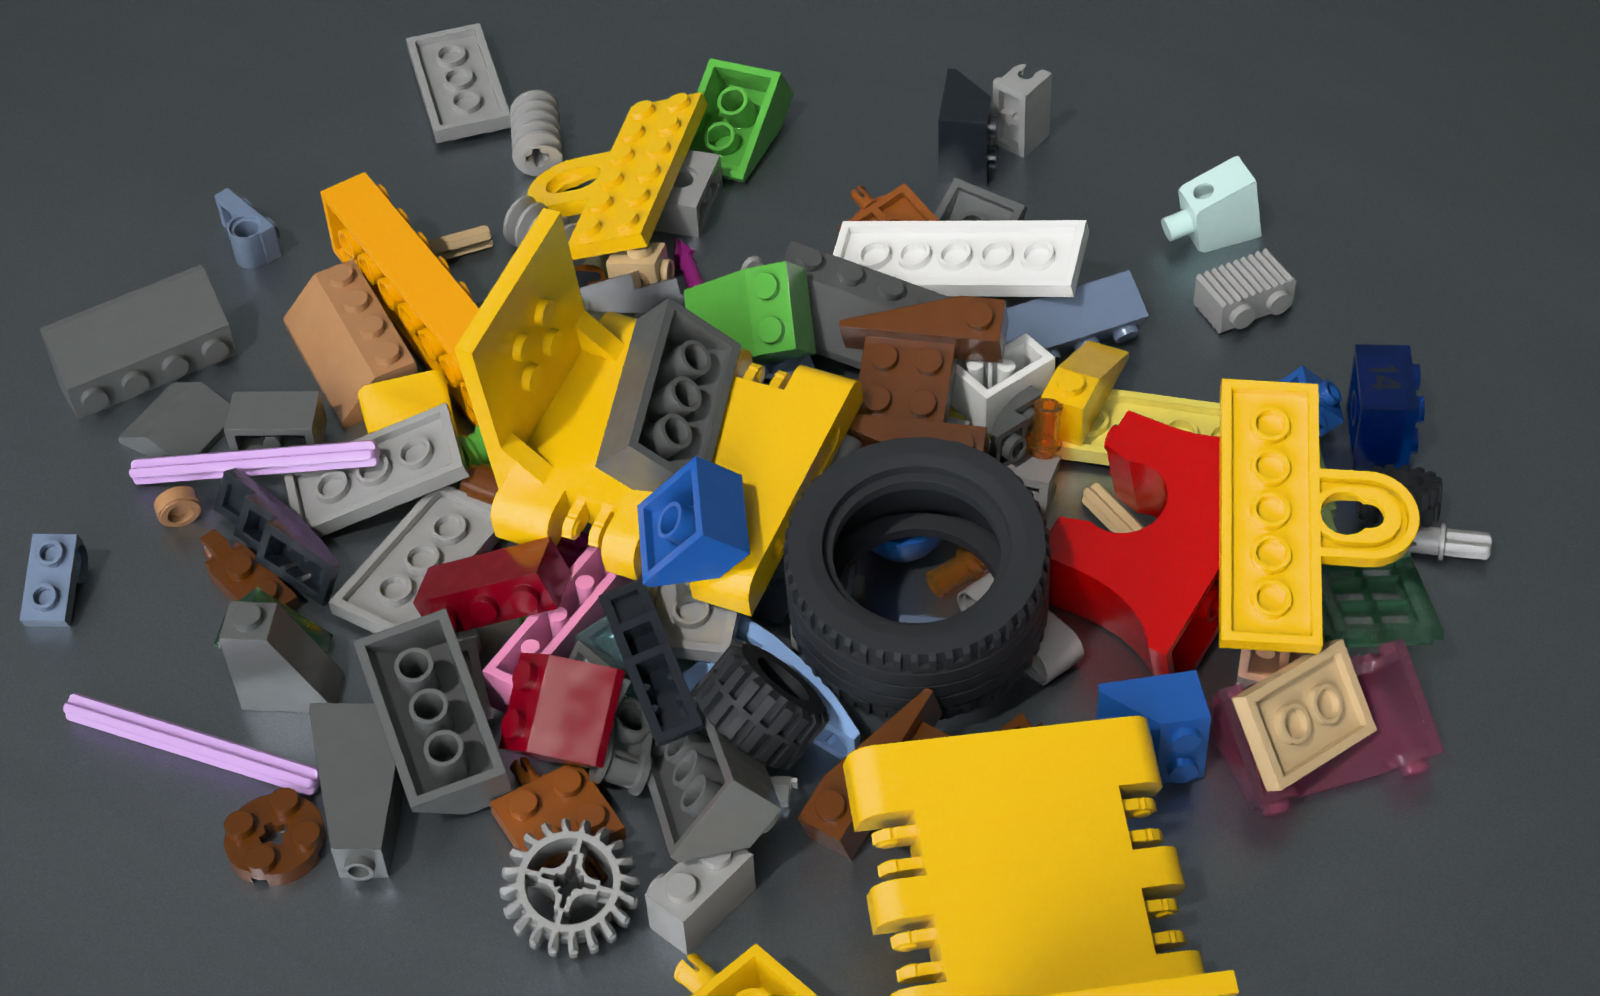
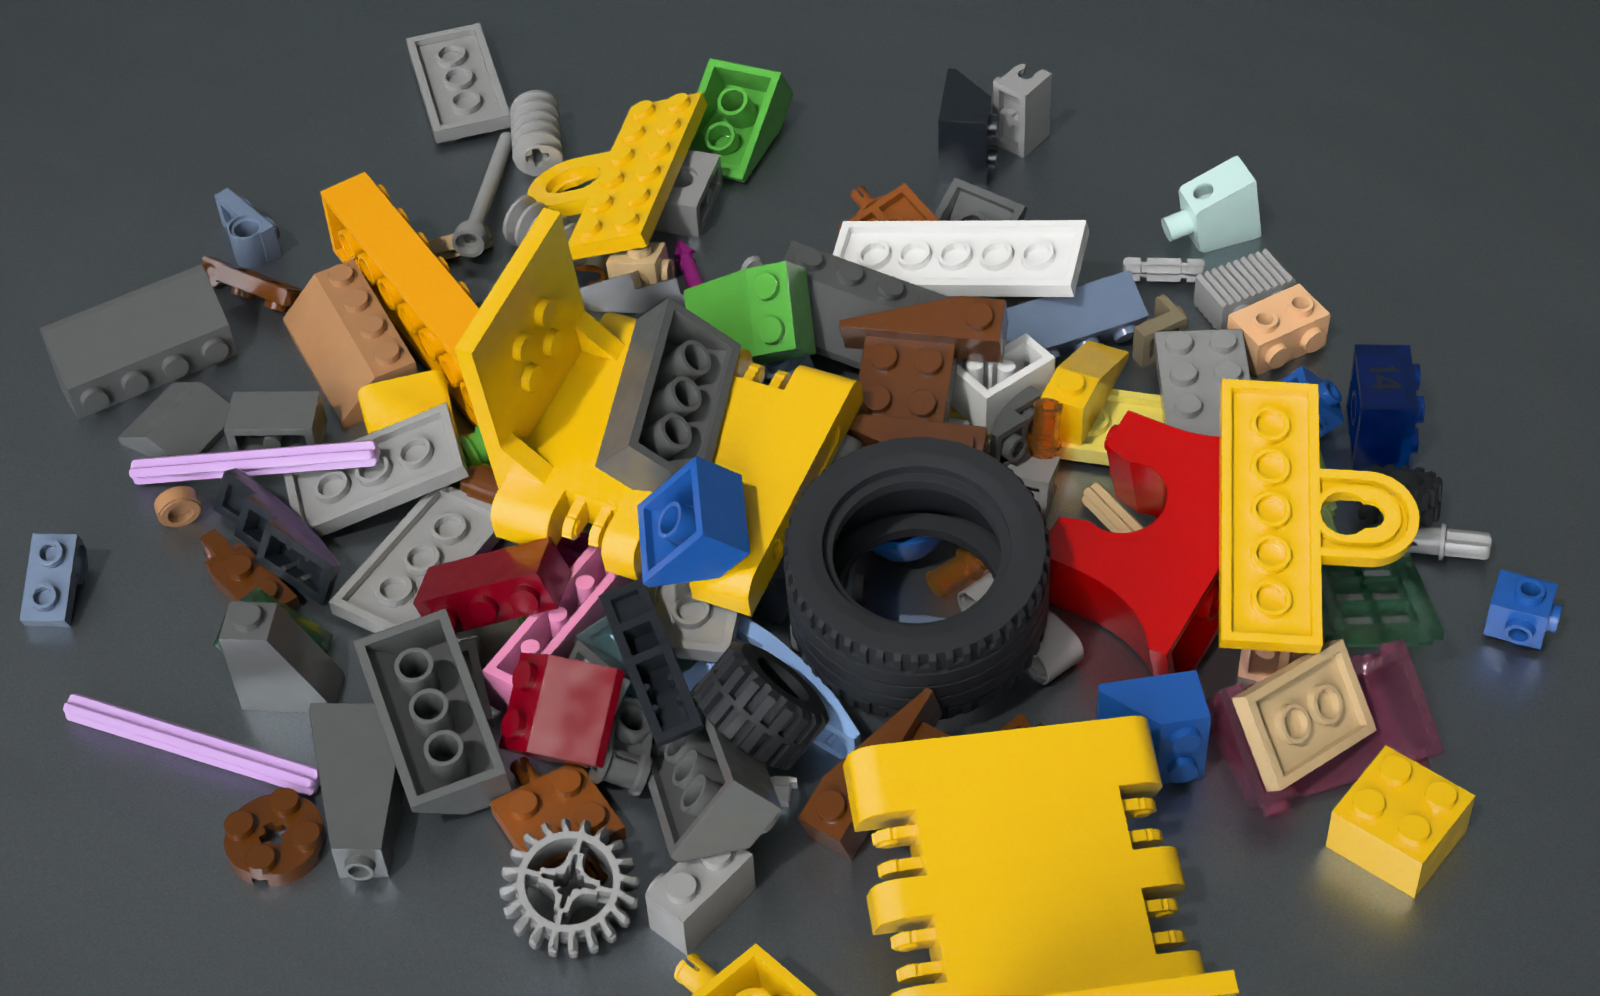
none -> reddish brown hinge [202,256,303,312]
none -> light grey piece [452,132,512,257]
none -> light grey axle [1122,257,1205,283]
none -> dark tan bracket [1132,294,1188,368]
none -> light grey plate [1154,329,1250,437]
none -> light nougat brick [1227,283,1331,377]
none -> yellow brick [1326,745,1476,899]
none -> blue brick [1483,569,1563,650]

